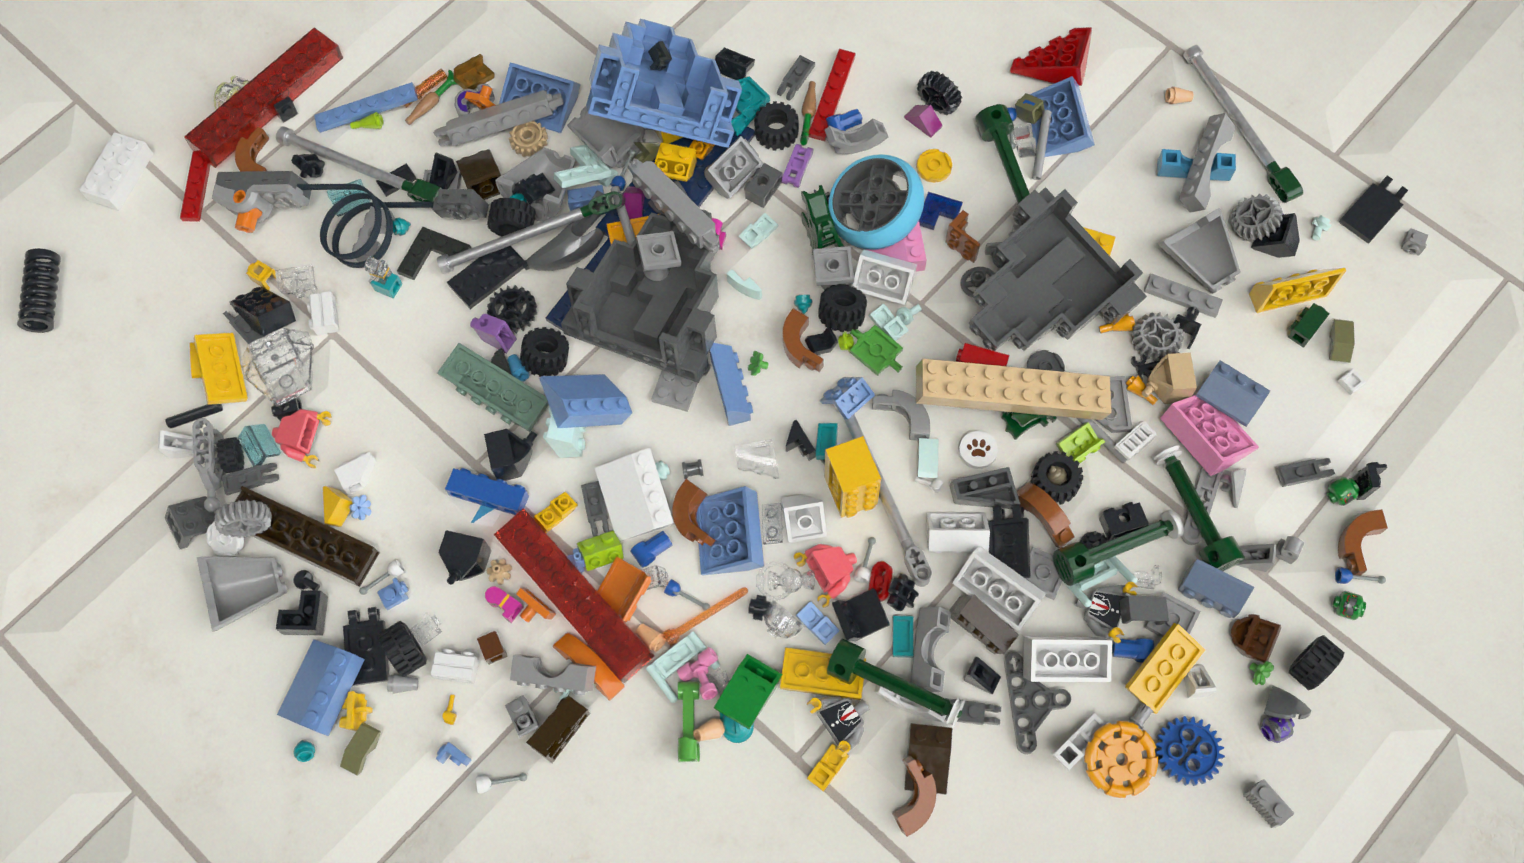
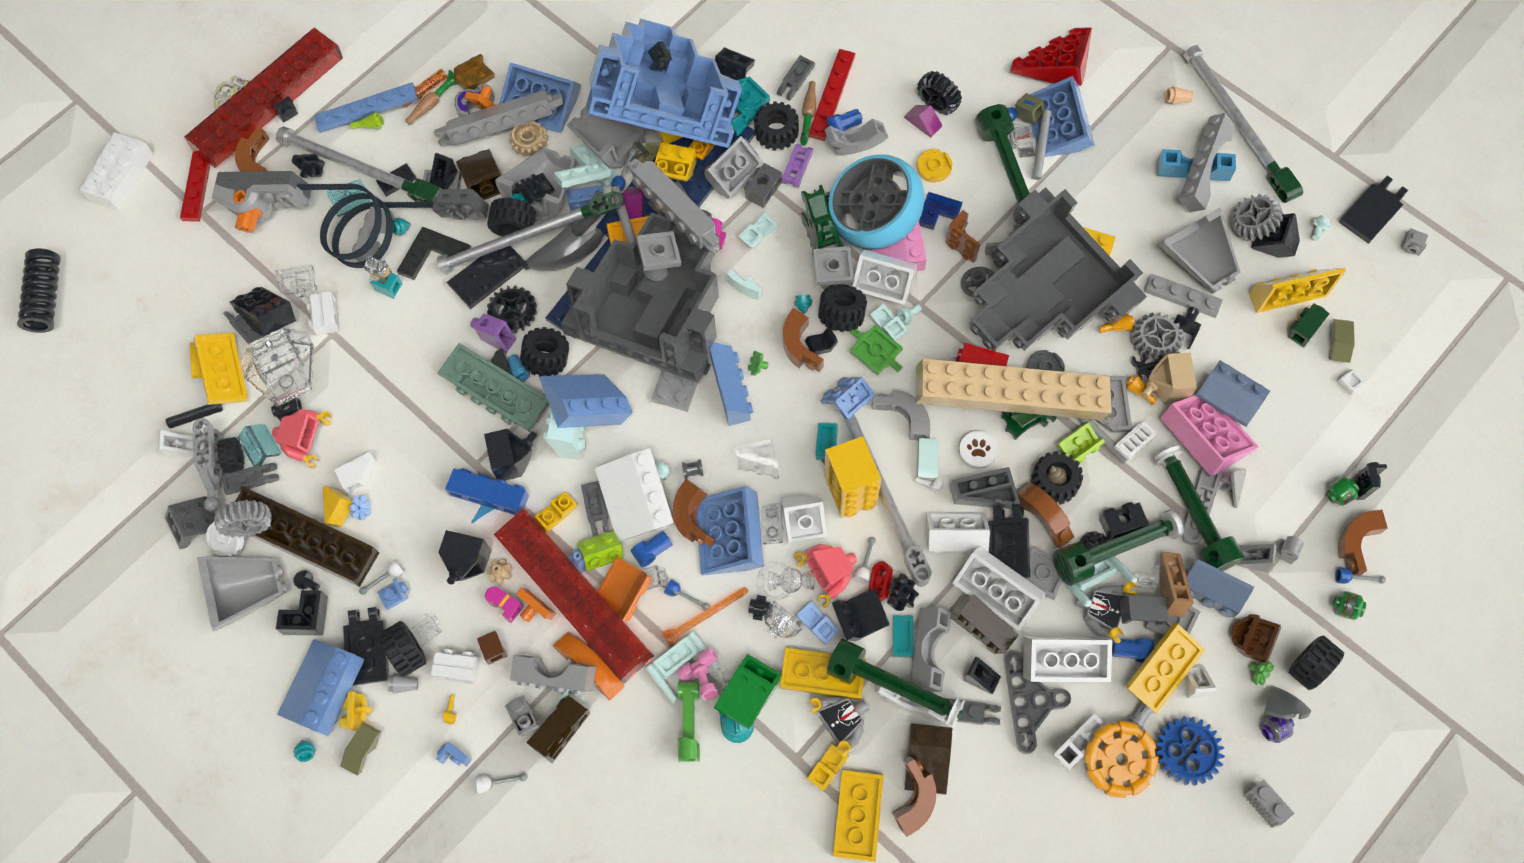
yellow window [246,260,279,290] -> none
light nougat cone [636,624,666,652] -> none
light nougat cone [693,718,725,742] -> none
black slope [786,420,816,461] -> none
lime plate [838,332,854,352] -> none
dark grey hinge [1276,458,1335,487] -> none
none -> yellow plate [833,770,884,862]
none -> medium nougat slope [1160,552,1194,617]

